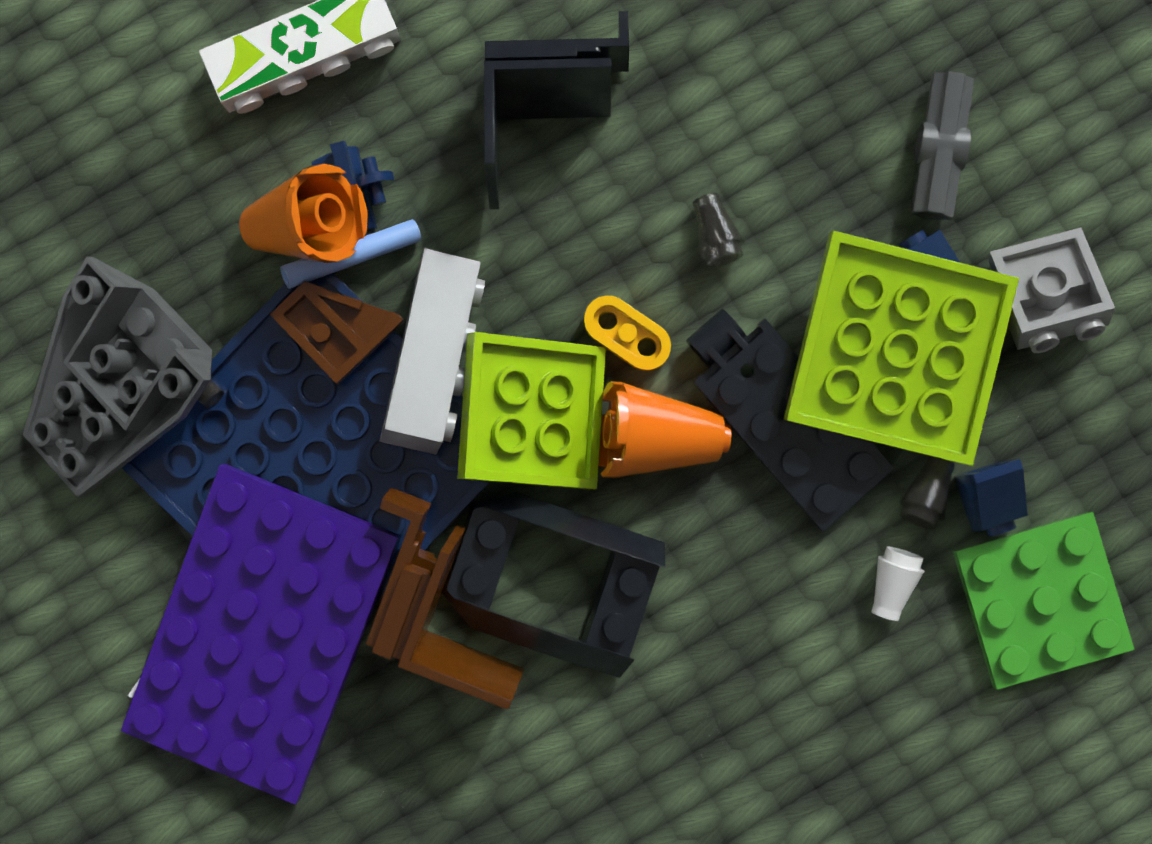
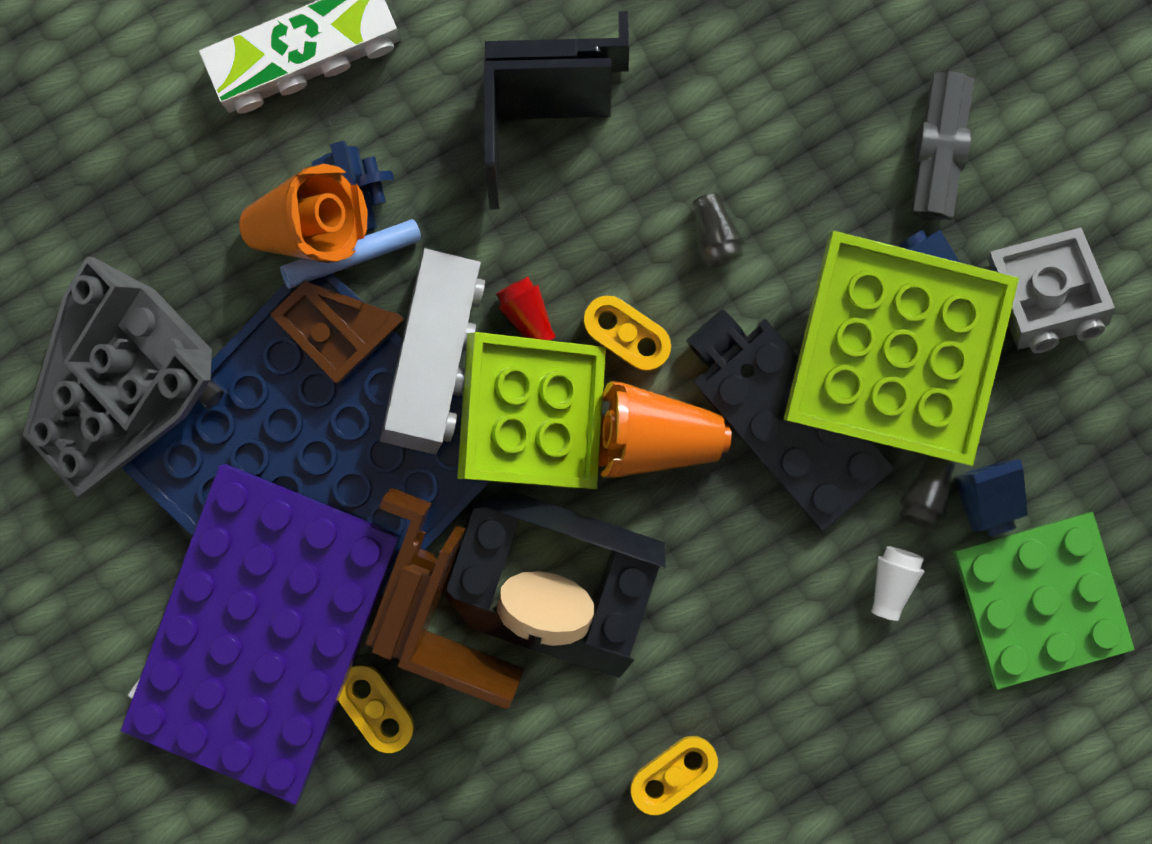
none -> yellow plate [339,664,414,753]
none -> red cone [495,276,556,341]
none -> tan tile [497,571,594,646]
none -> yellow plate [630,736,718,815]

